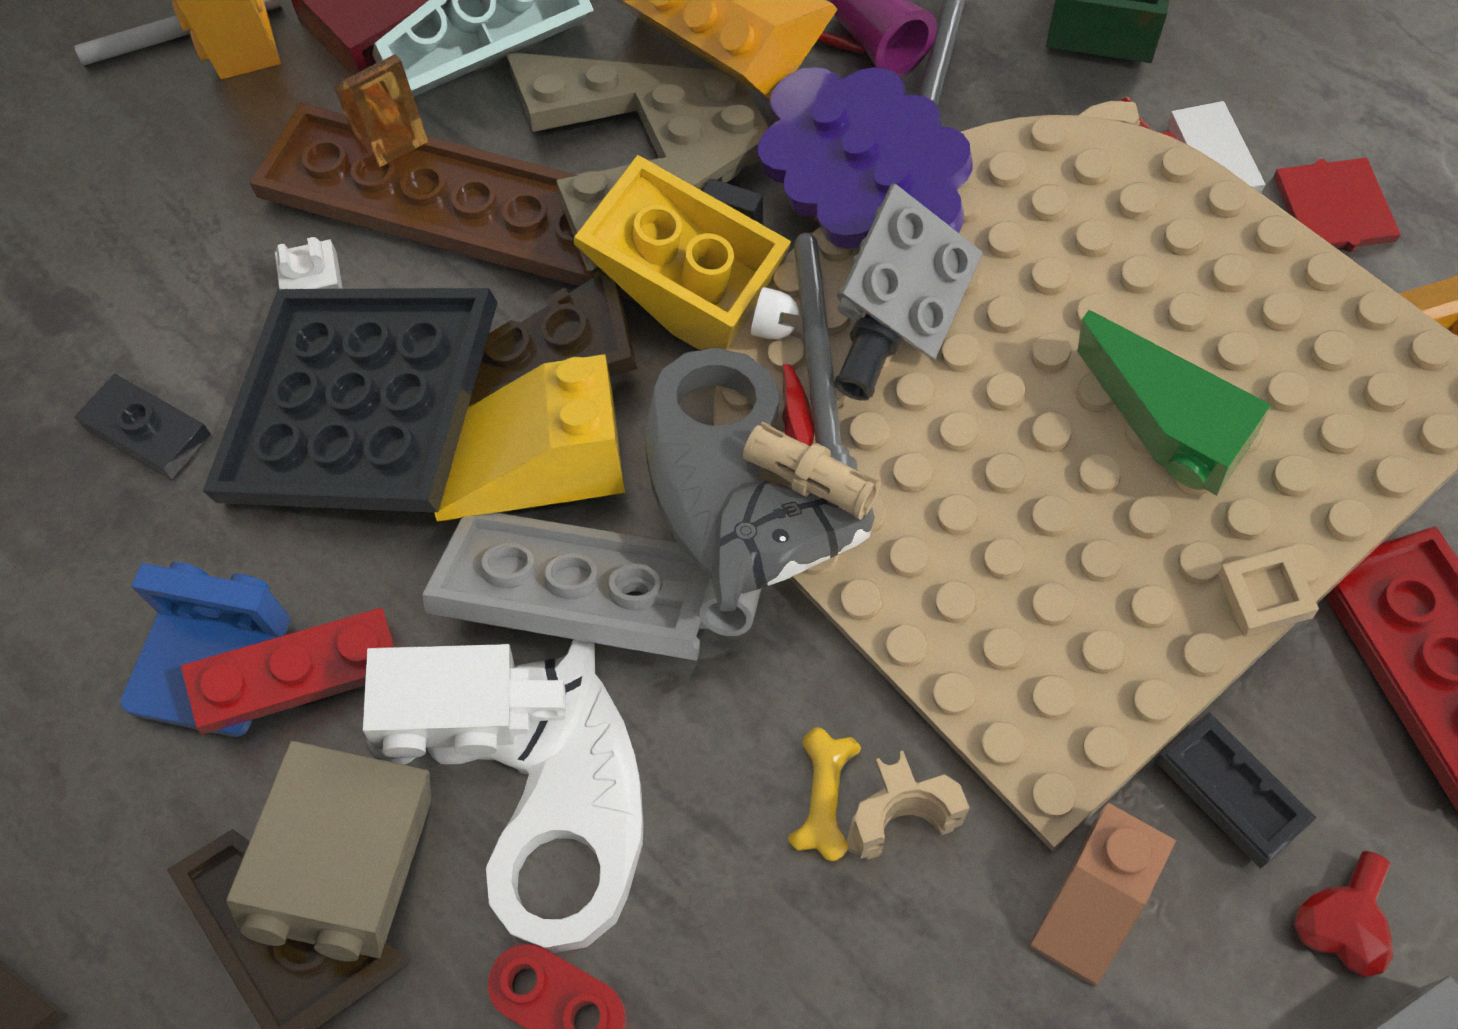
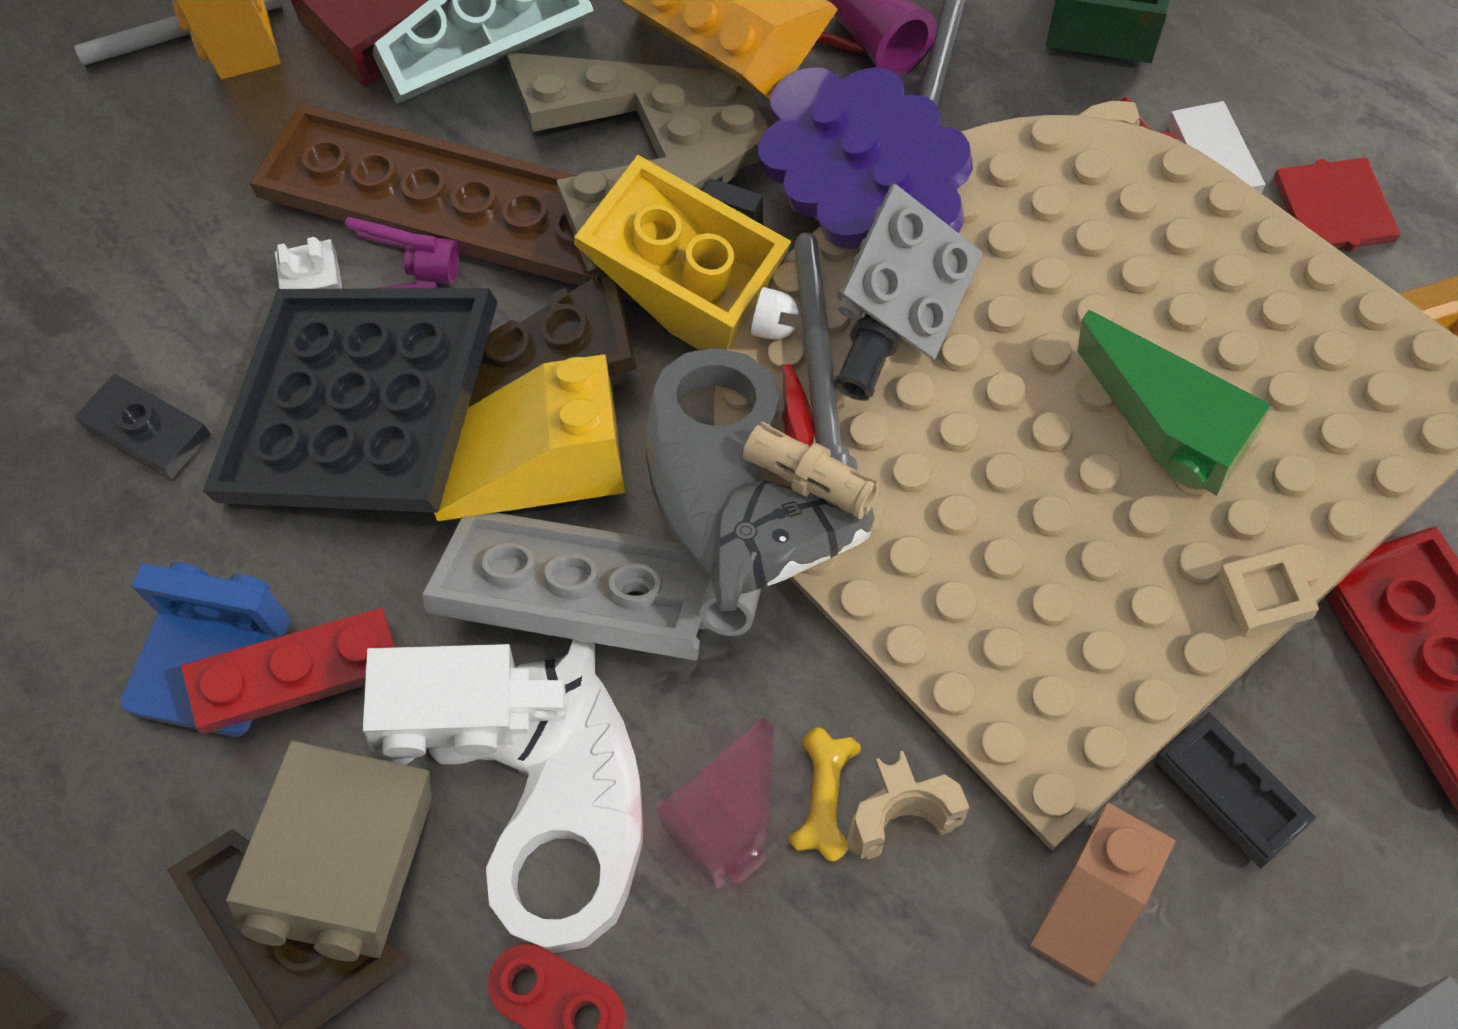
clear orange slope [334,54,428,167] -> none
red rock [1294,851,1393,978] -> none
none -> magenta plant [344,217,459,289]
none -> clear pink slope [657,717,774,890]

